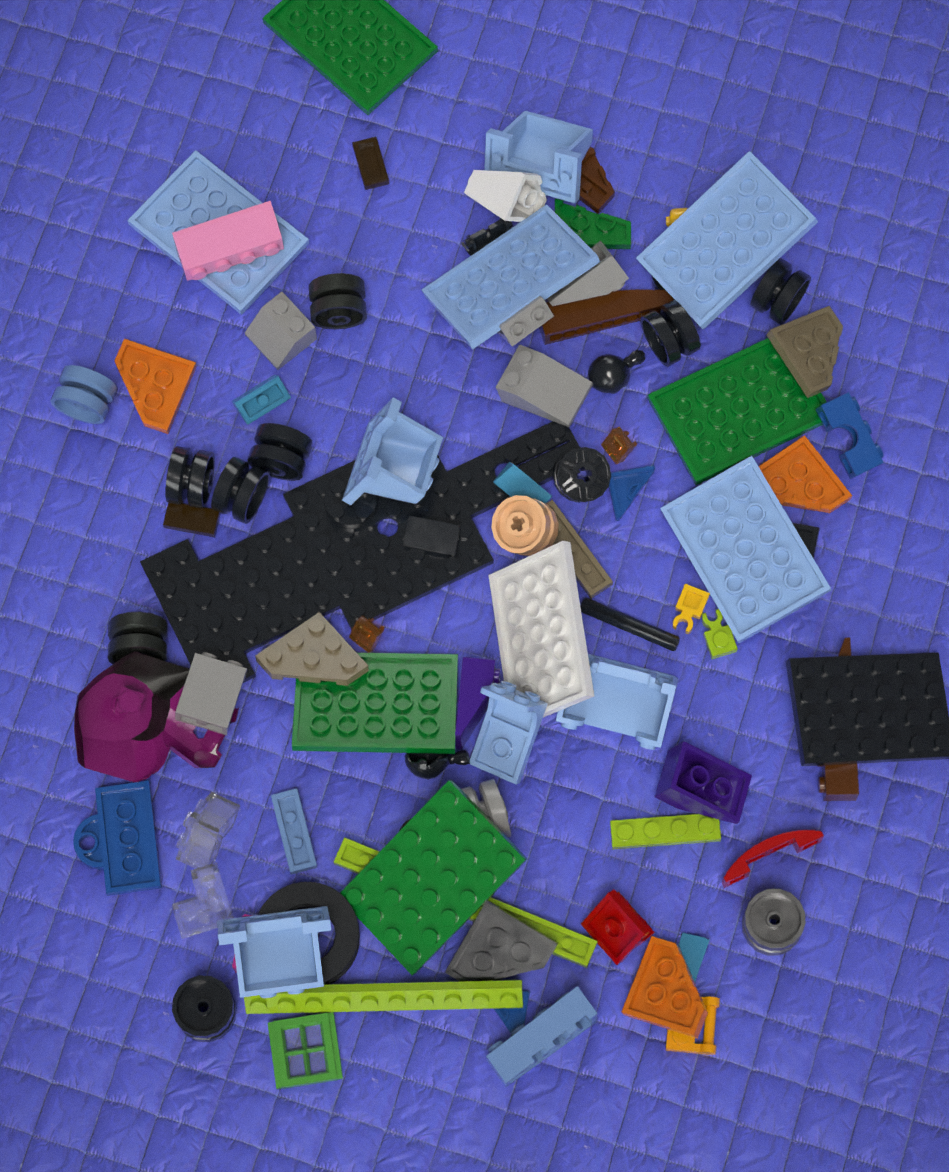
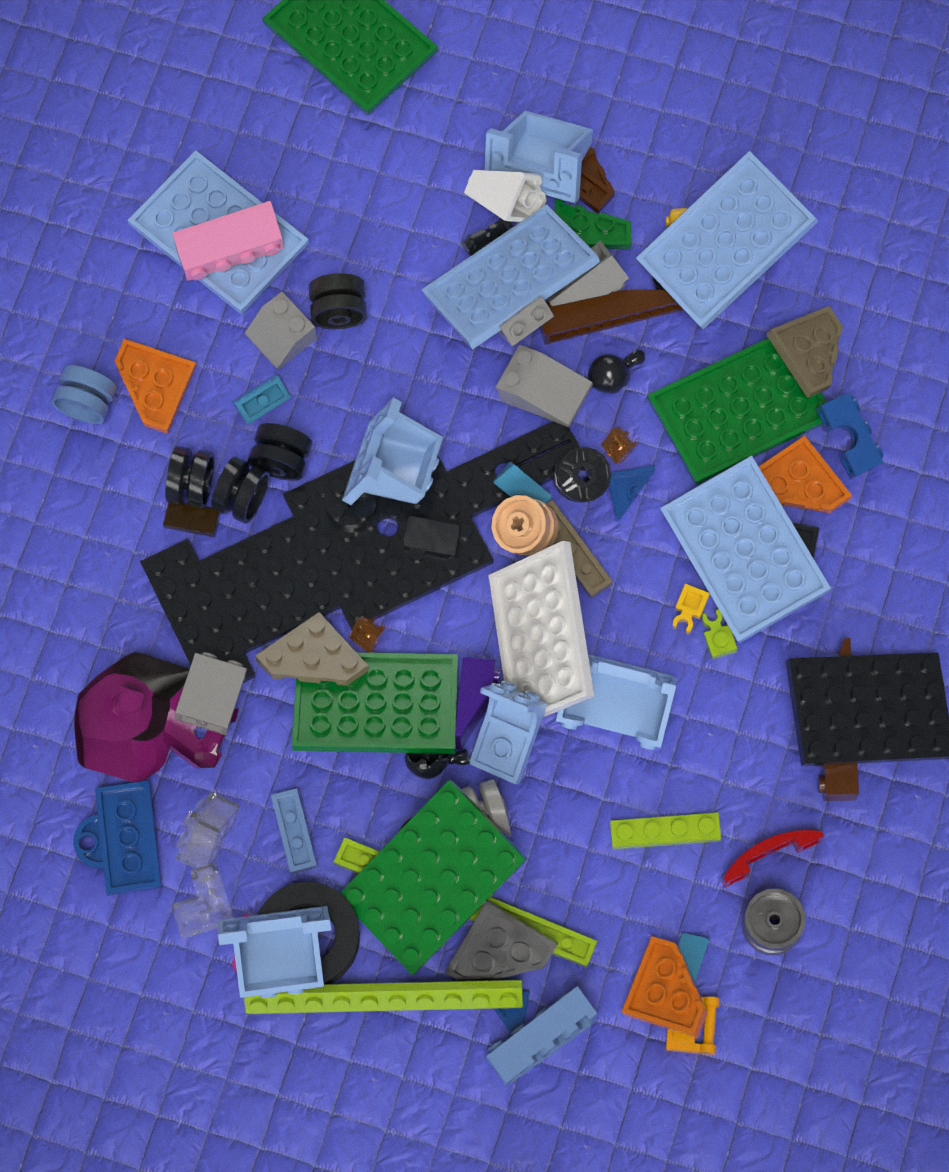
pearl dark grey wheel [108,612,167,664] -> none
black wheel [172,975,237,1042] -> none
bright green piece [268,1012,343,1089] -> none
dark brown tile [352,137,389,190] -> none
black axle [580,598,680,651] -> none
red bracket [581,889,655,965] -> none
black wheel [640,300,701,367] -> none
dark purple slope [655,741,752,824] -> none
black wheel [750,258,811,325] -> none

